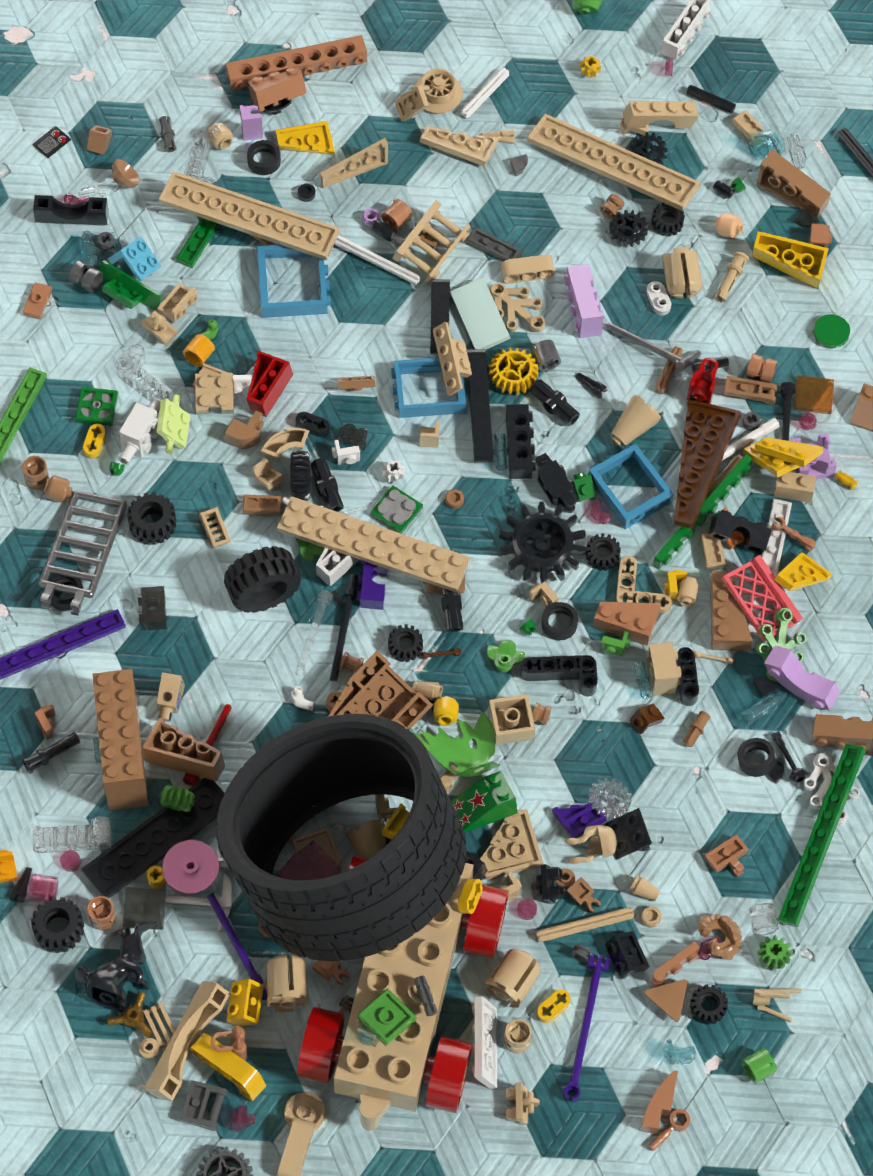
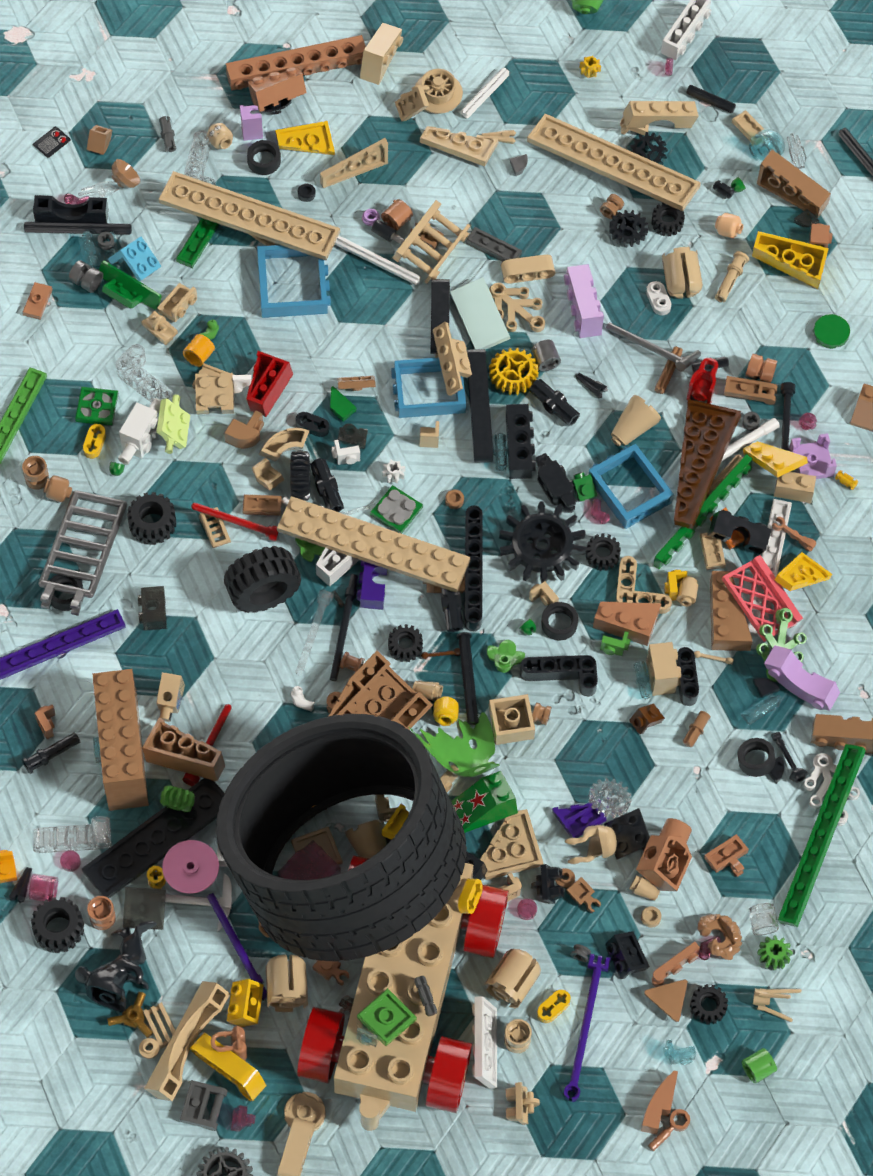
tan axle [536,907,634,942] -> none
yellow wing [755,437,823,467] -> none
clear orange tile [794,375,834,414] -> none
none -> black axle [24,222,132,235]
none -> red piece [191,503,279,542]
none -> green tile [330,386,357,421]
none -> tan wedge [360,23,403,85]
none -> black axle [456,632,479,725]
none -> black beam [465,505,483,632]
none -> nougat brick [636,818,692,891]

